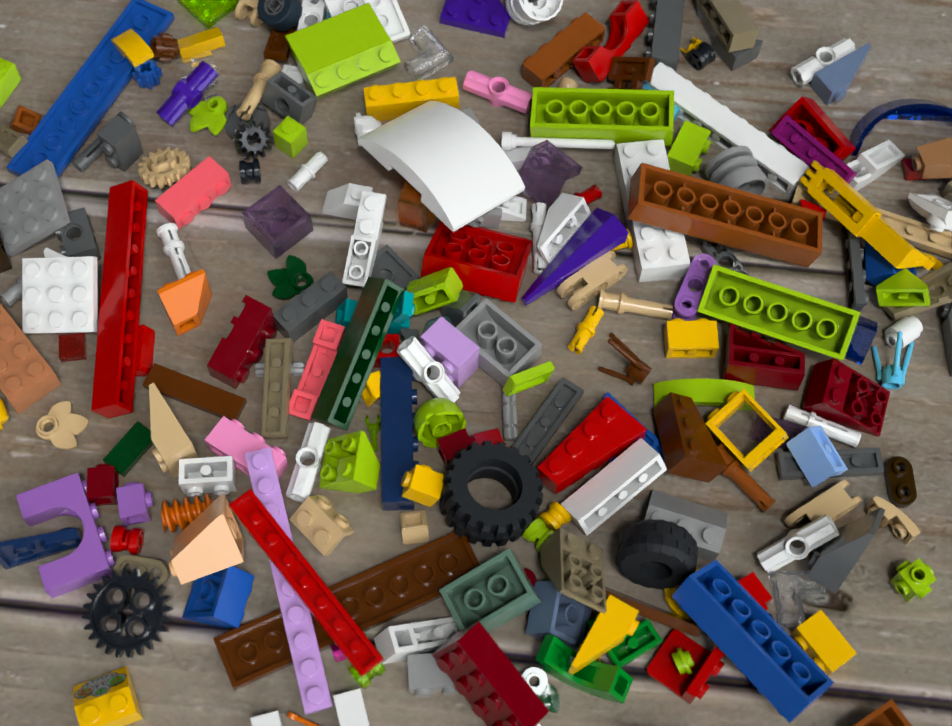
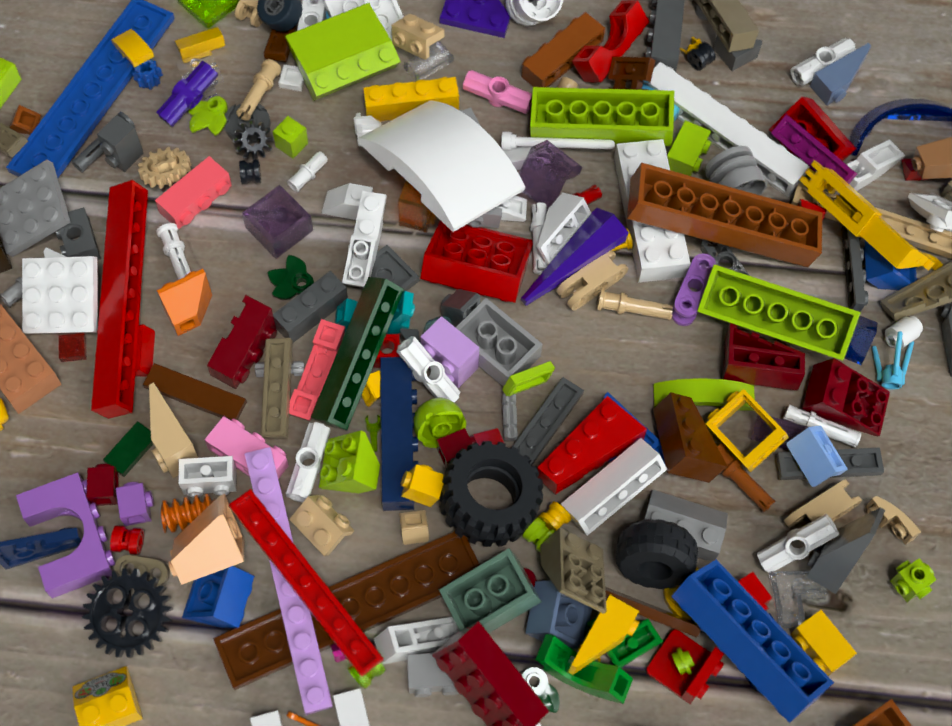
tan plate [36,401,89,450] -> none
reddish brown gear [150,33,179,62] -> none
dark grey brick [262,71,317,125] -> none
lime brick [406,267,463,316] -> none
yellow pin [567,306,604,355] -> none
reddish brown plant [598,333,652,386] -> none
yellow brick [663,318,719,358] -> none
lime slope [876,268,931,307] -> none
dark brown plate [884,456,917,508] -> none
none -> tan bracket [391,14,444,60]

